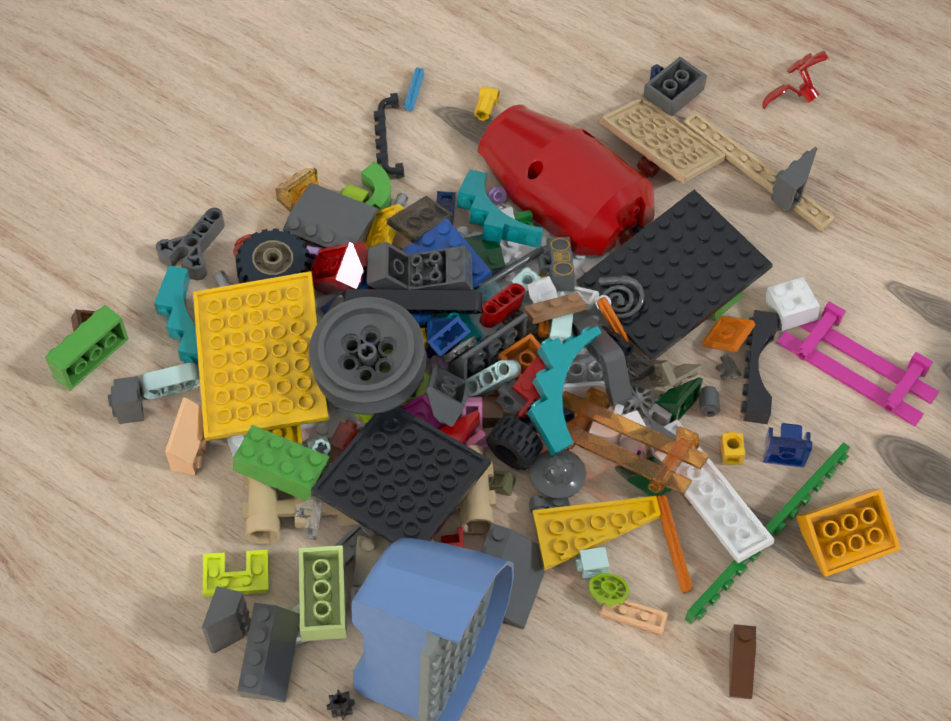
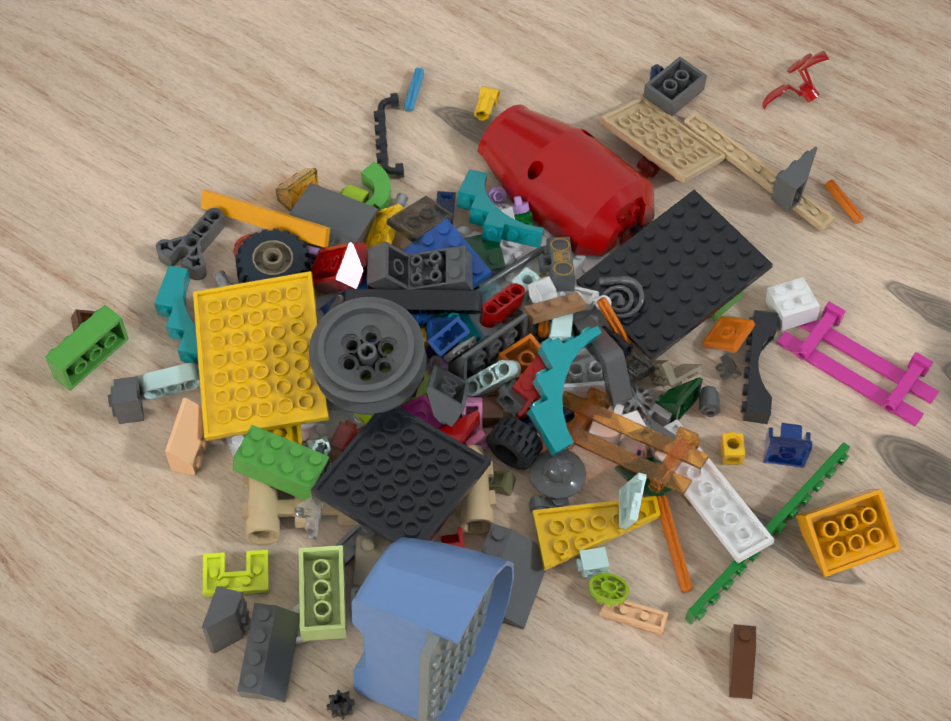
none -> light orange tile [201,189,330,248]
none -> lavender tile [510,196,530,215]
none -> light aqua wing [619,473,646,530]
none -> orange axle [825,179,864,224]

